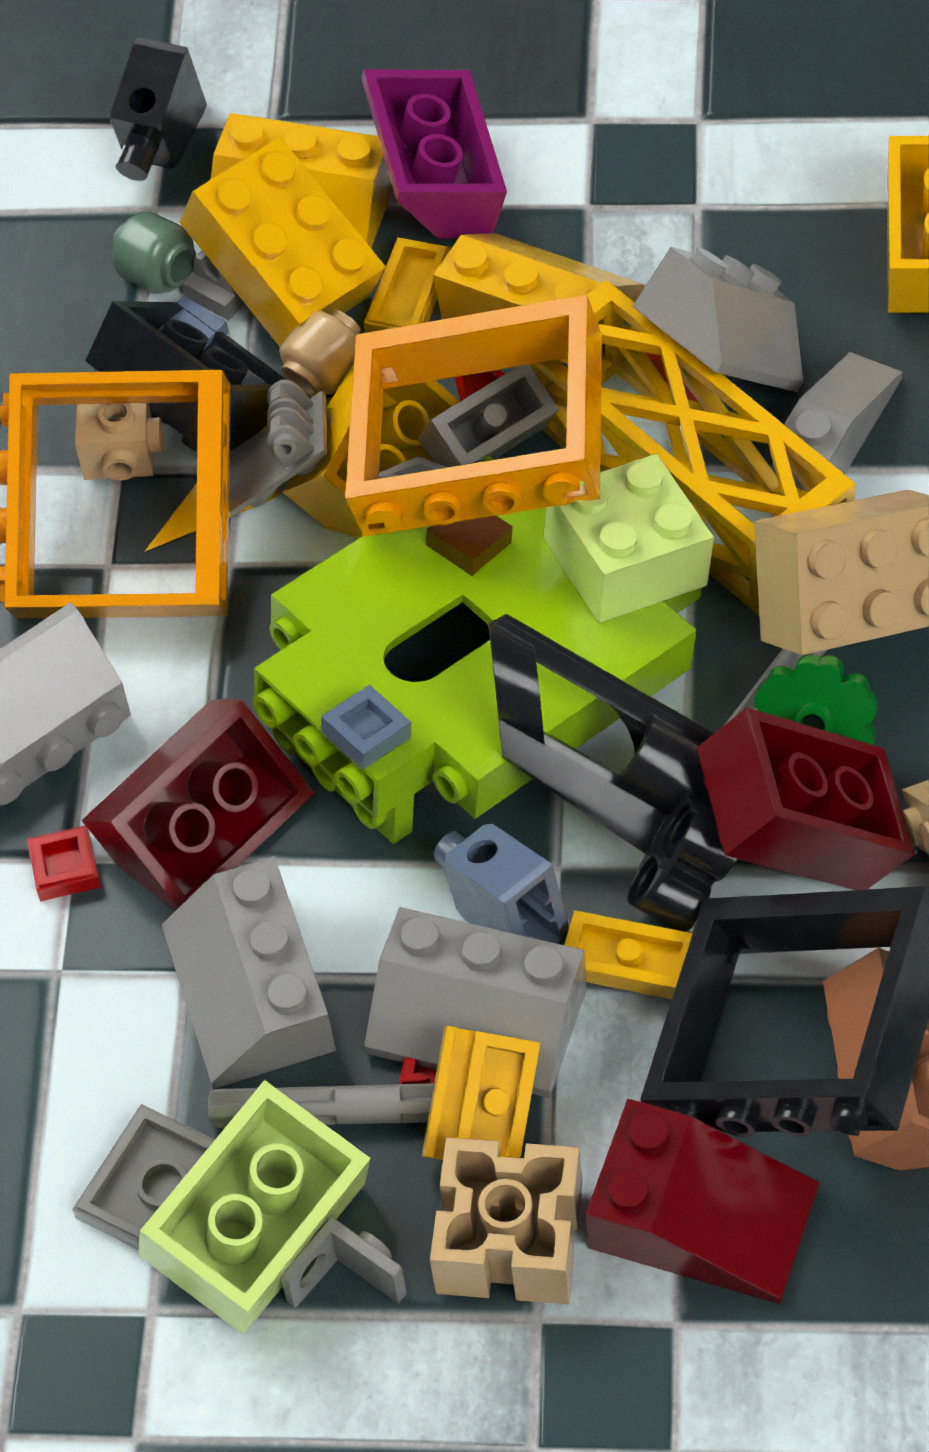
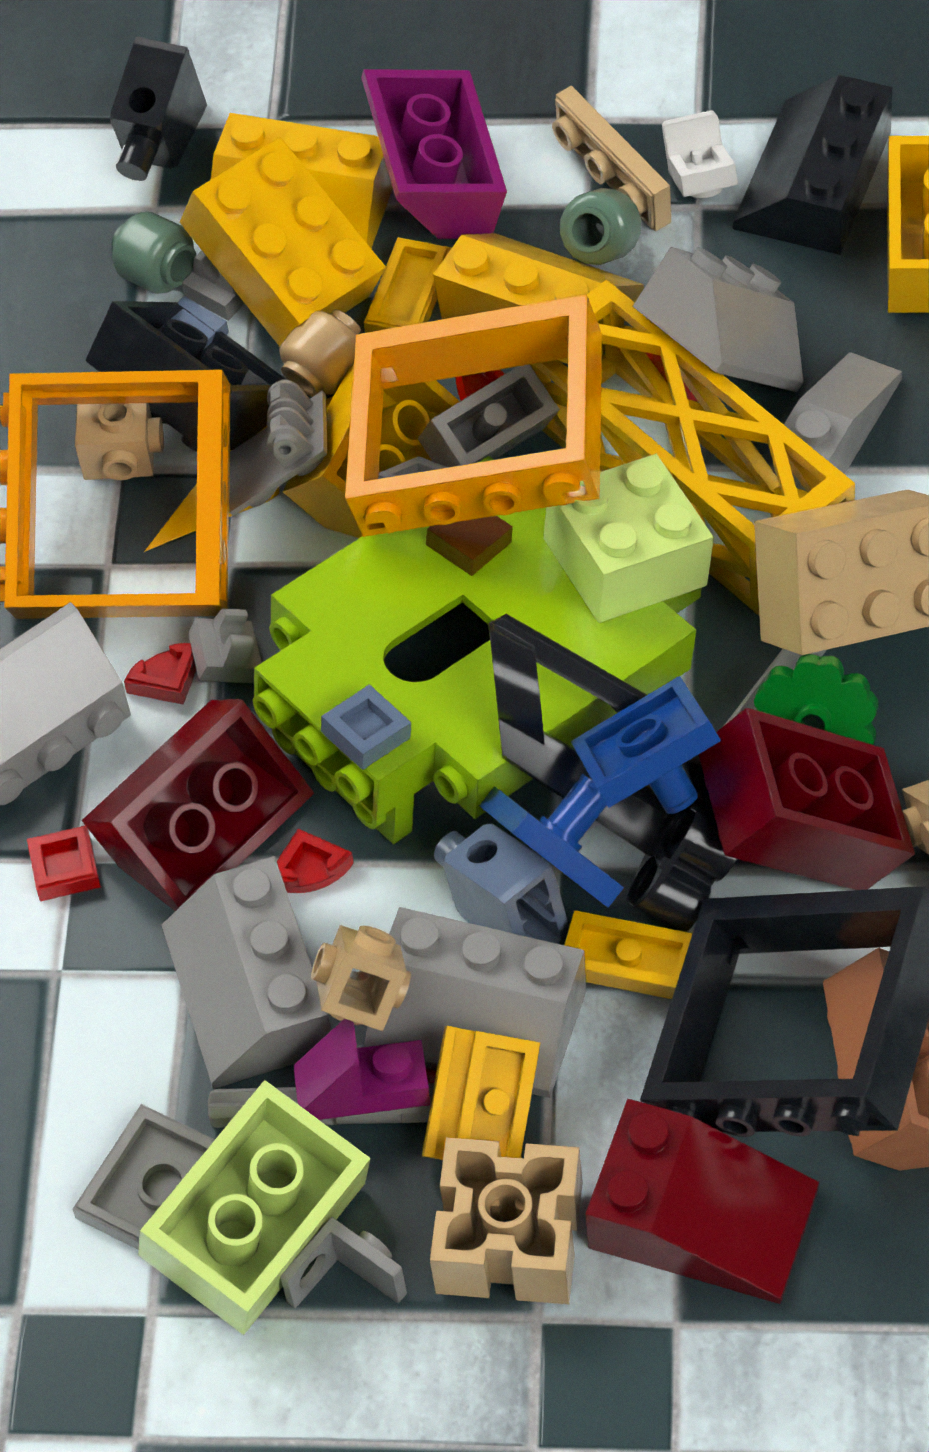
none -> red tile [124,643,196,705]
none -> light grey tile [188,608,262,683]
none -> red tile [277,829,354,893]
none -> magenta slope [294,1019,430,1120]
none -> tan brick [311,925,411,1031]
none -> blue tile [479,774,624,908]
none -> tan tile [552,85,671,232]
none -> sand green head [560,188,641,265]
none -> blue tile [571,676,721,814]
none -> white bracket [662,110,738,198]
none -> black slope [733,75,893,255]

